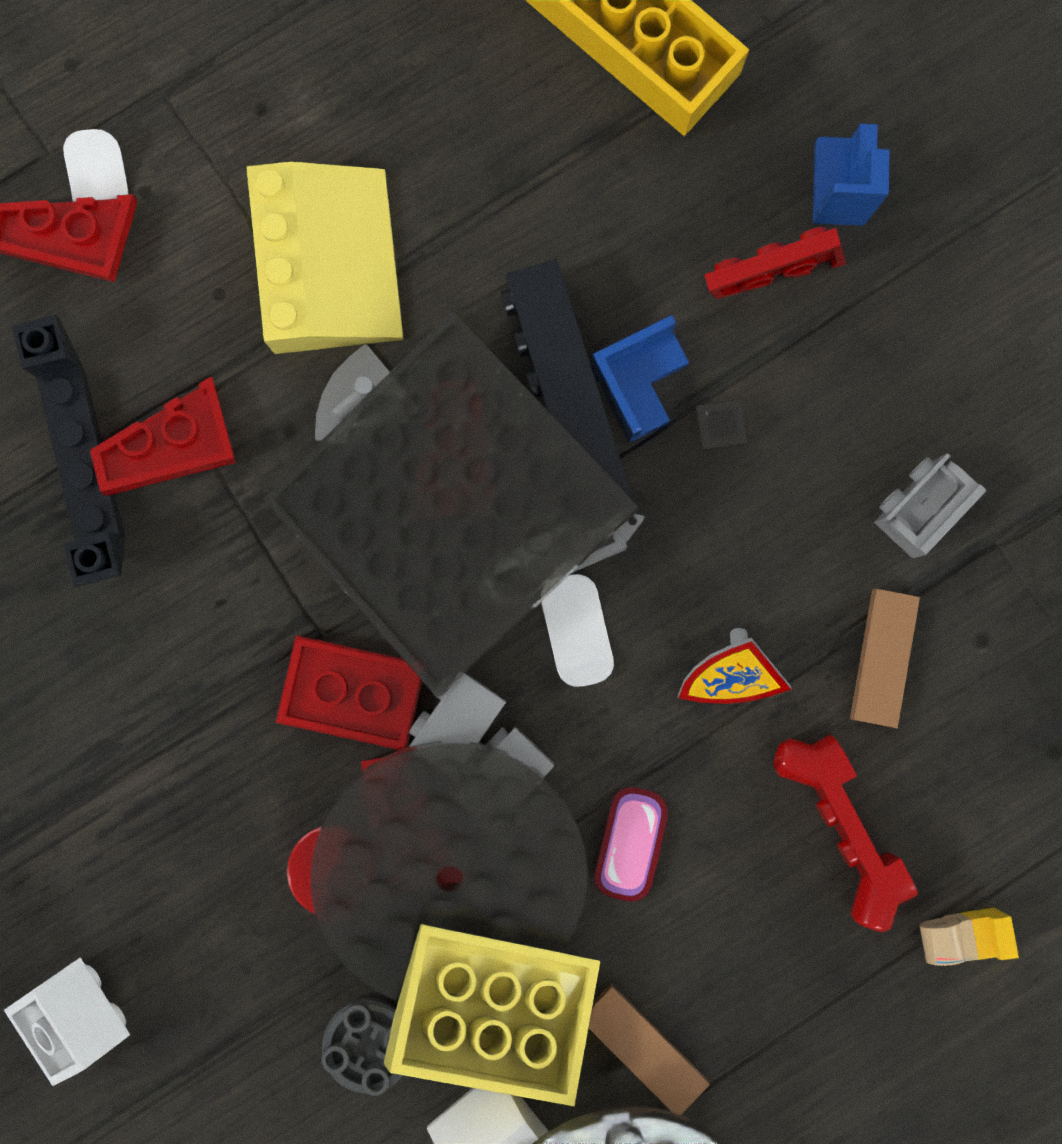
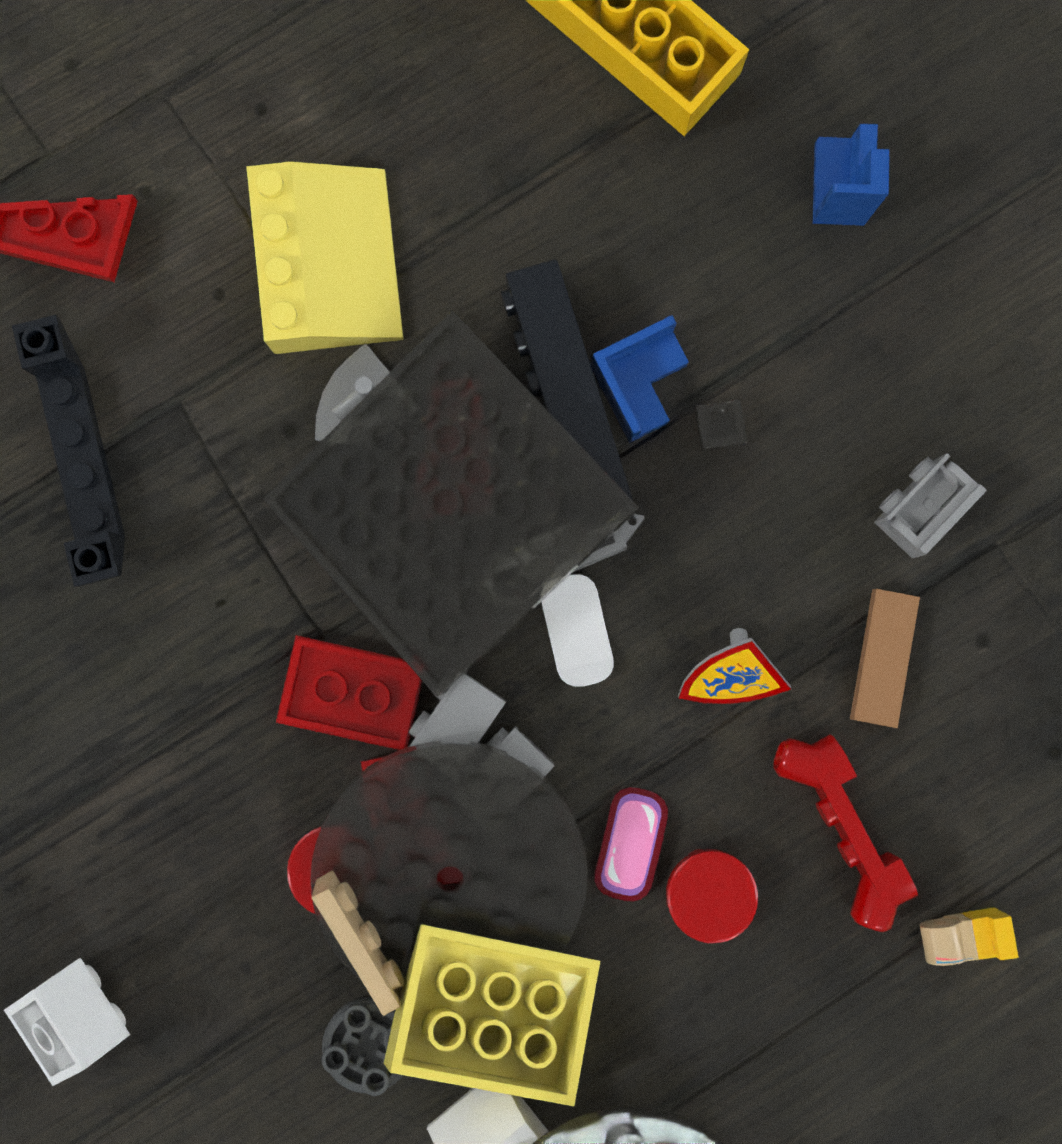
white sticker [63,129,128,202] -> none
red wing [90,376,236,497] -> none
medium nougat tile [588,984,710,1118] -> none
red wing [704,227,847,299] -> none
none -> tan plate [312,871,404,1016]
none -> red tile [666,849,758,943]

